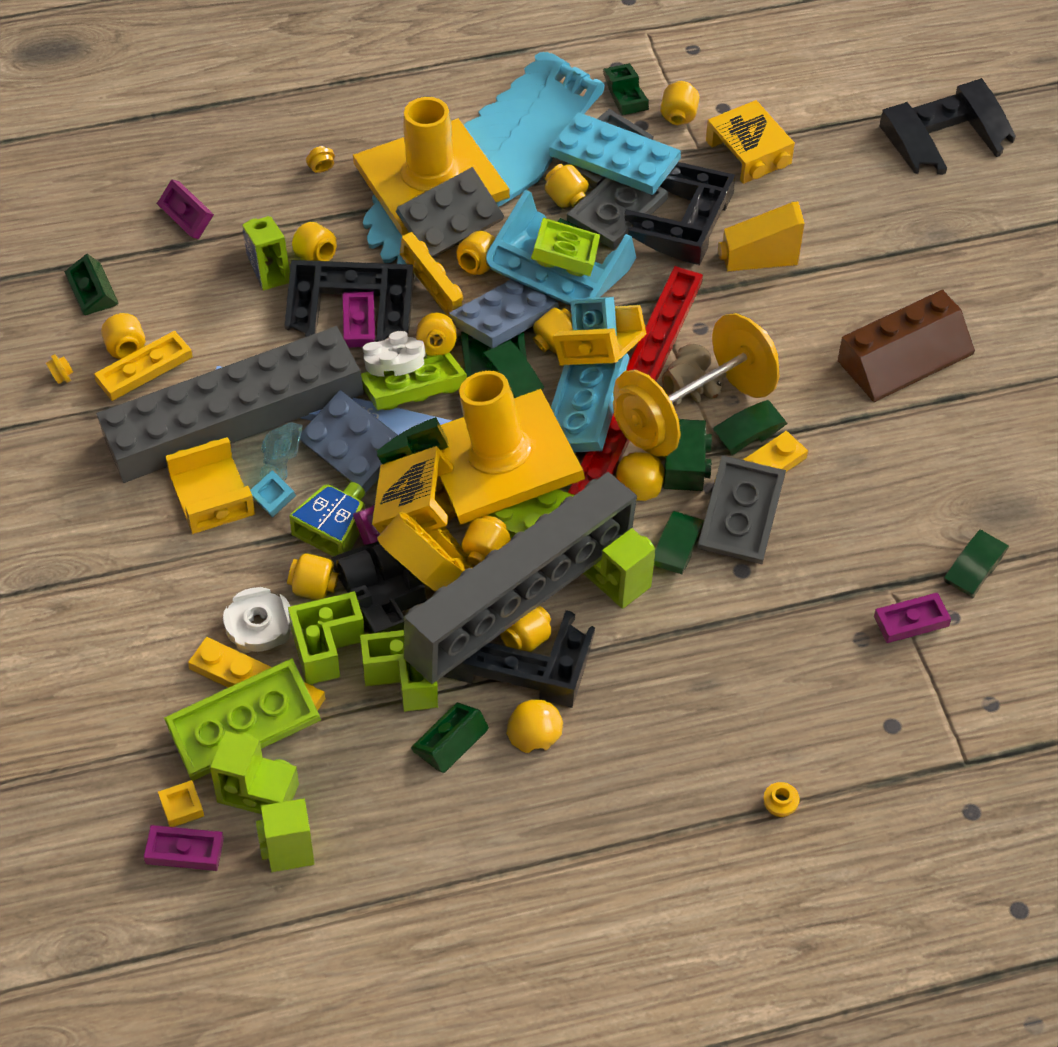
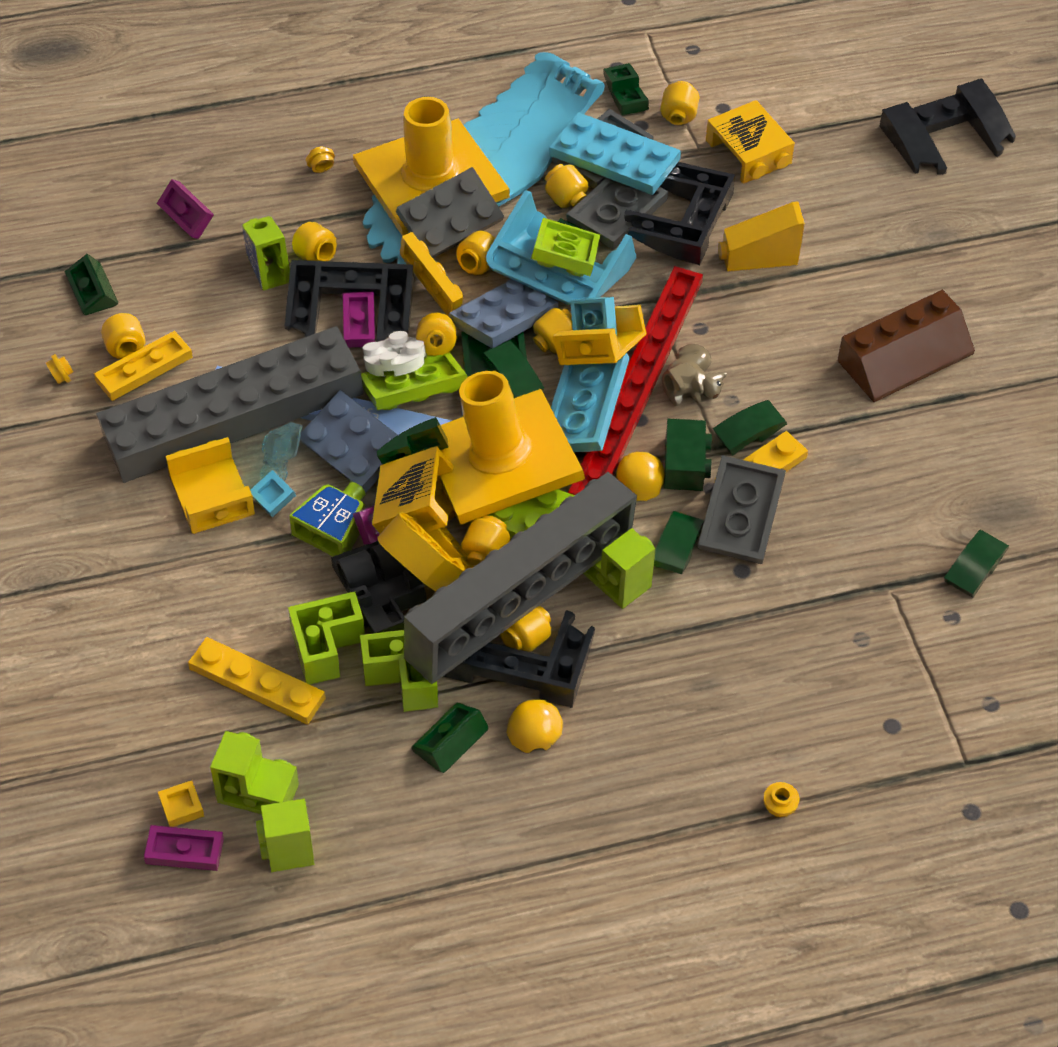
lime tile [164,658,321,781] -> none
white plate [223,587,291,653] -> none
yellow head [287,553,339,600] -> none
yellow axle [613,313,780,456] -> none
magenta plate [874,592,951,643] -> none

